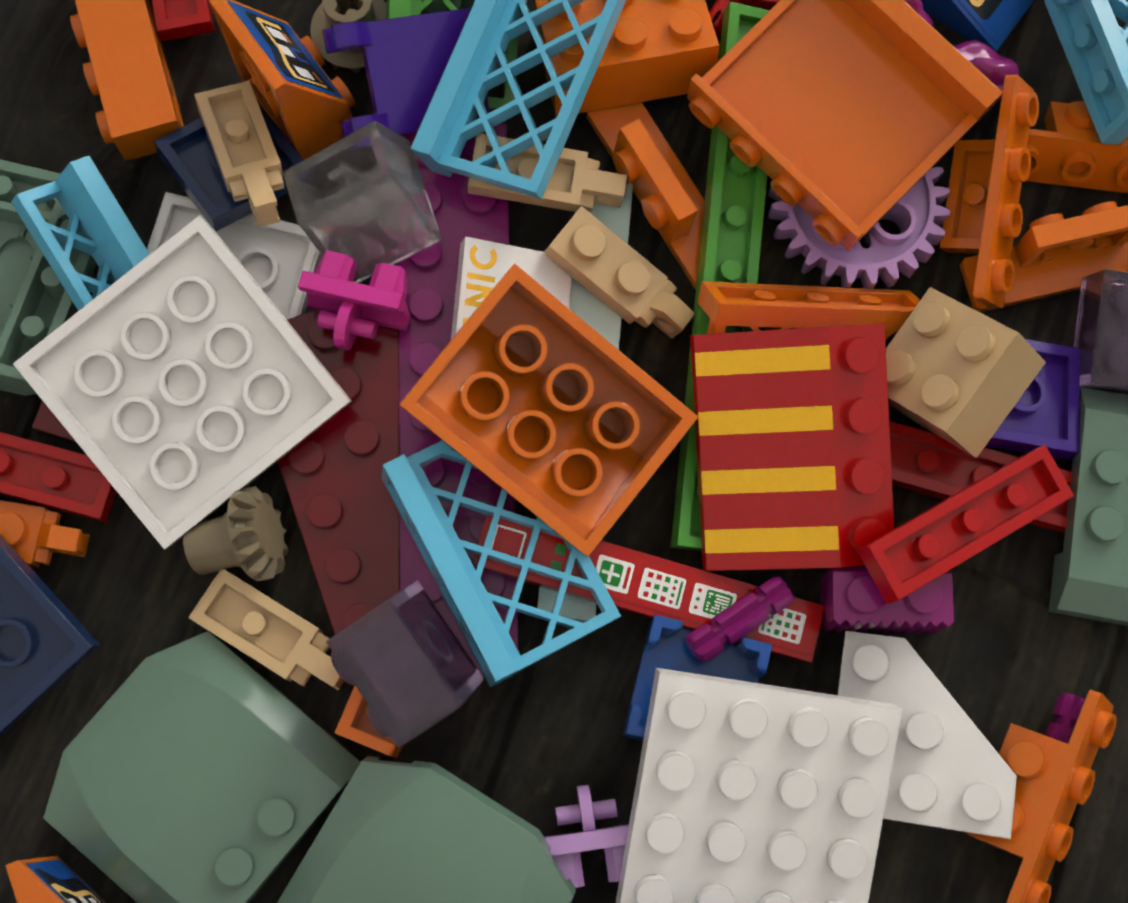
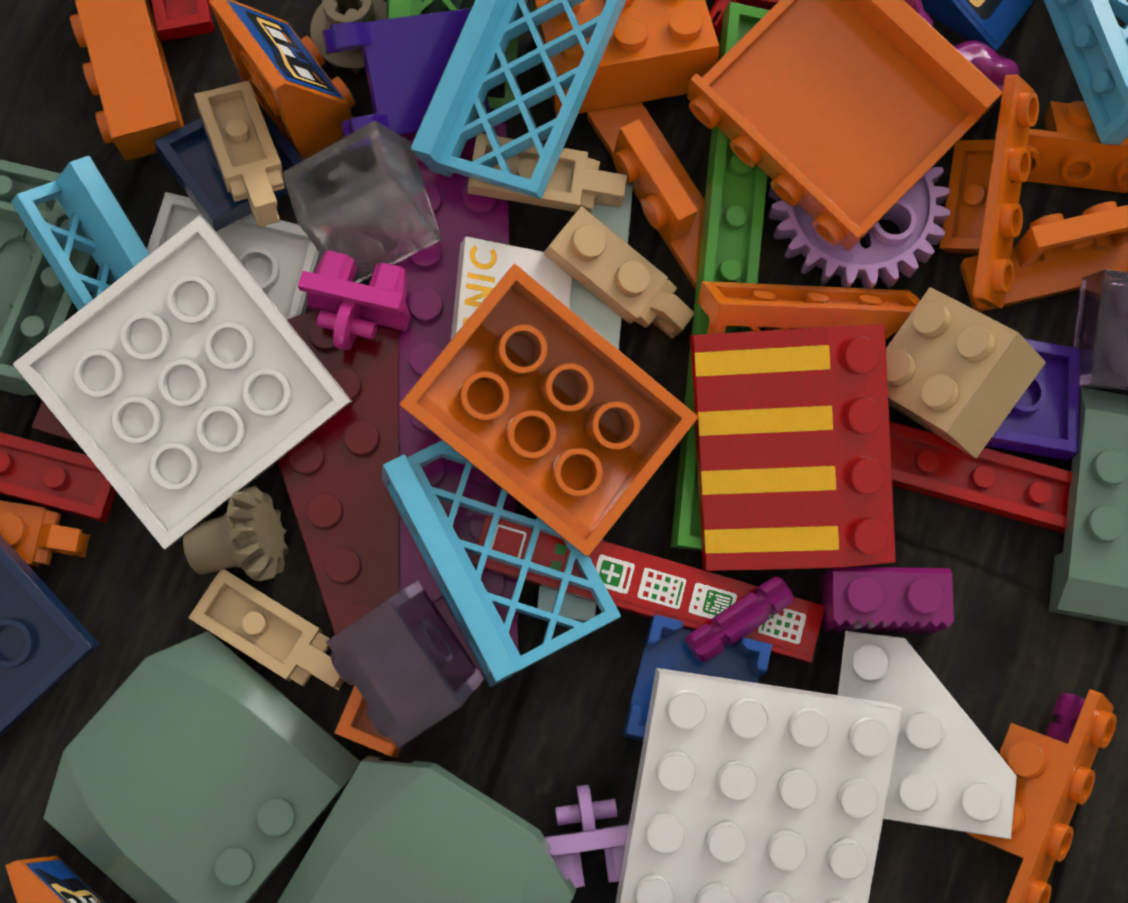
red plate [857,444,1074,604] -> none

